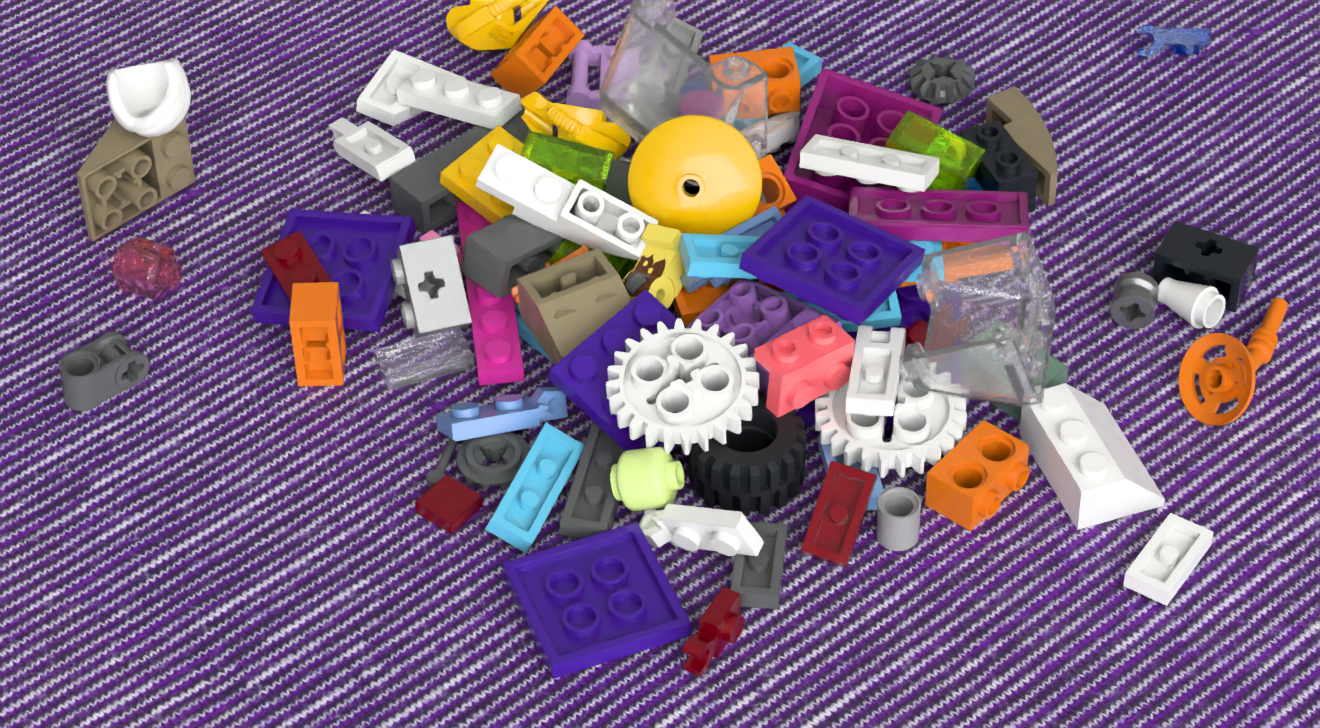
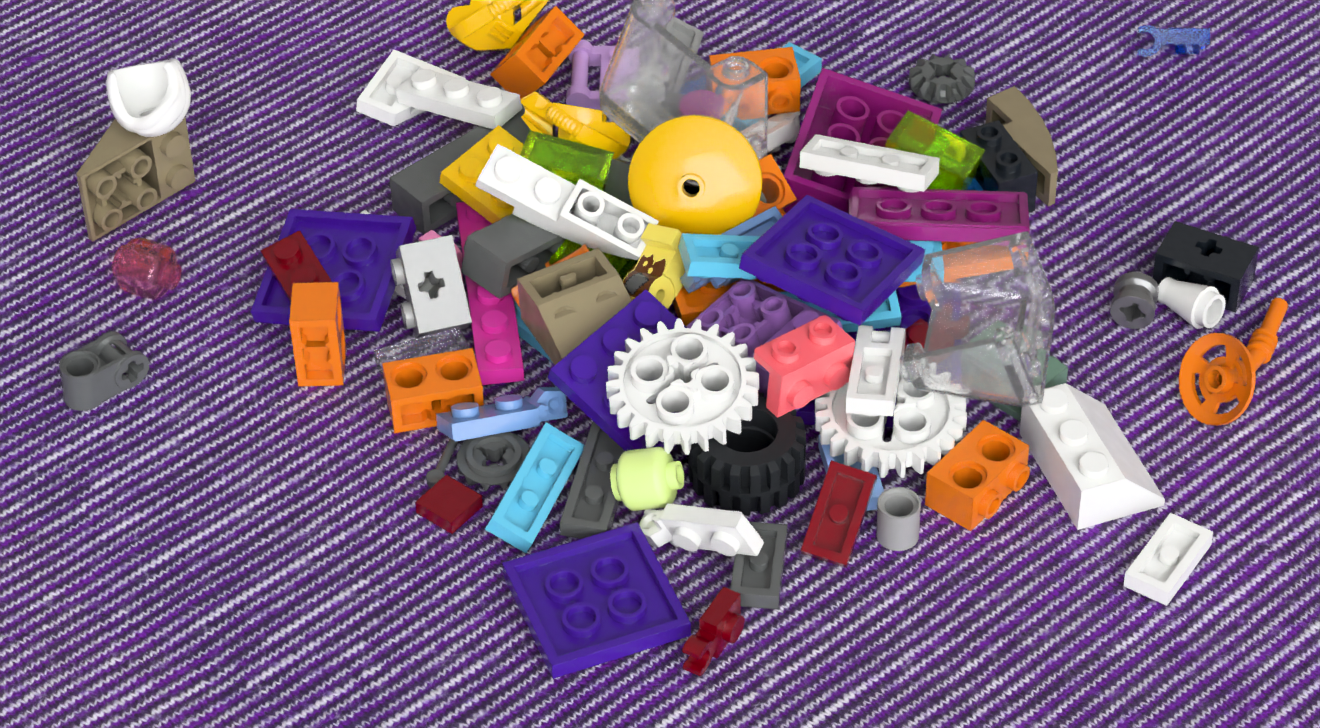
white hinge [329,117,416,181] -> none
none -> orange brick [382,348,484,434]

